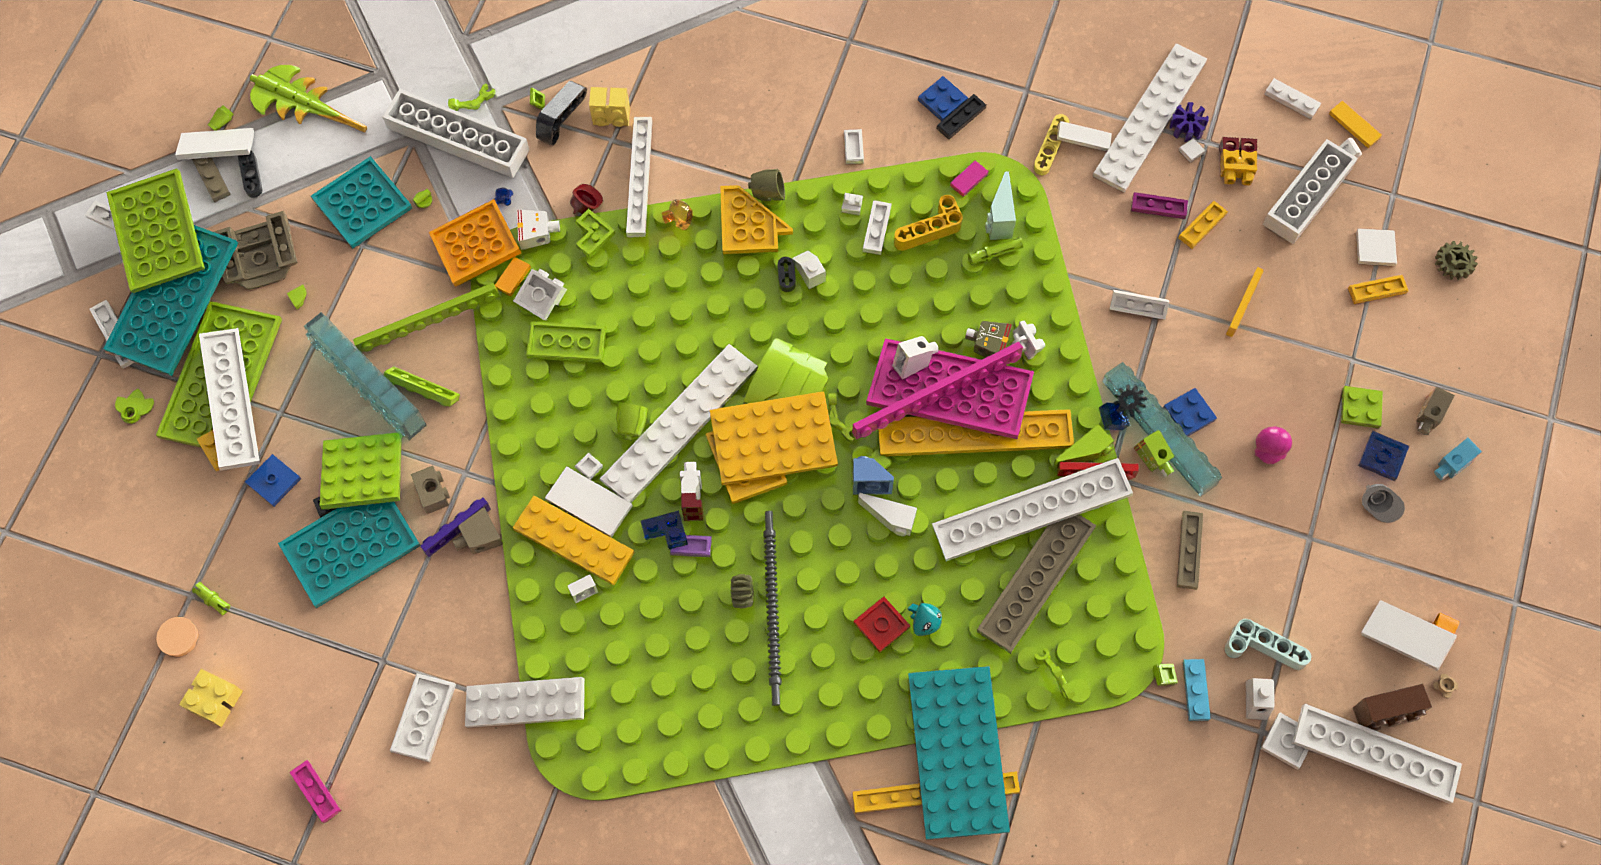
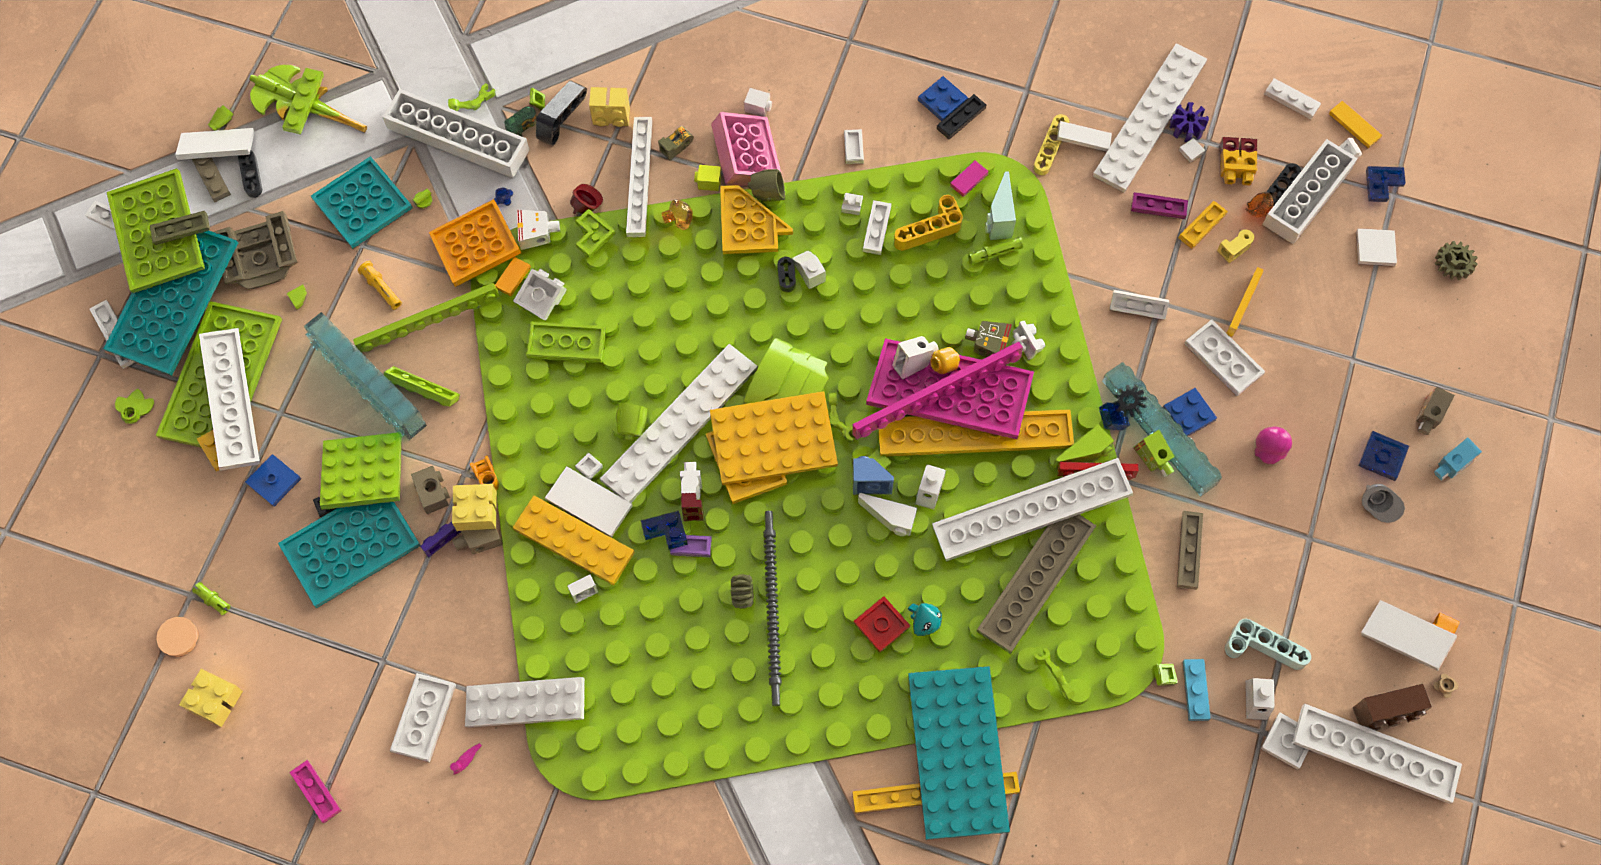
lime plate [1341,386,1383,429] -> none
yellow tile [1348,275,1409,304] -> none
none -> olive plate [150,211,210,245]
none -> lime plate [282,68,324,135]
none -> yellow pin [357,261,402,310]
none -> dark pink bar [450,743,482,775]
none -> light yellow piece [452,484,497,531]
none -> light orange piece [470,455,499,491]
none -> clear green leg [504,106,537,137]
none -> olive leg [658,126,694,160]
none -> neon yellow brick [694,165,722,191]
none -> bright pink slope [711,112,781,186]
none -> white brick [744,88,772,117]
none -> white torso [916,465,946,510]
none -> yellow head [930,347,960,374]
none -> white tile [1184,320,1265,396]
none -> light yellow leg [1217,230,1254,264]
none -> clear orange hair [1245,192,1274,218]
none -> black beam [1264,163,1301,207]
none -> clear blue plate [1366,166,1406,202]

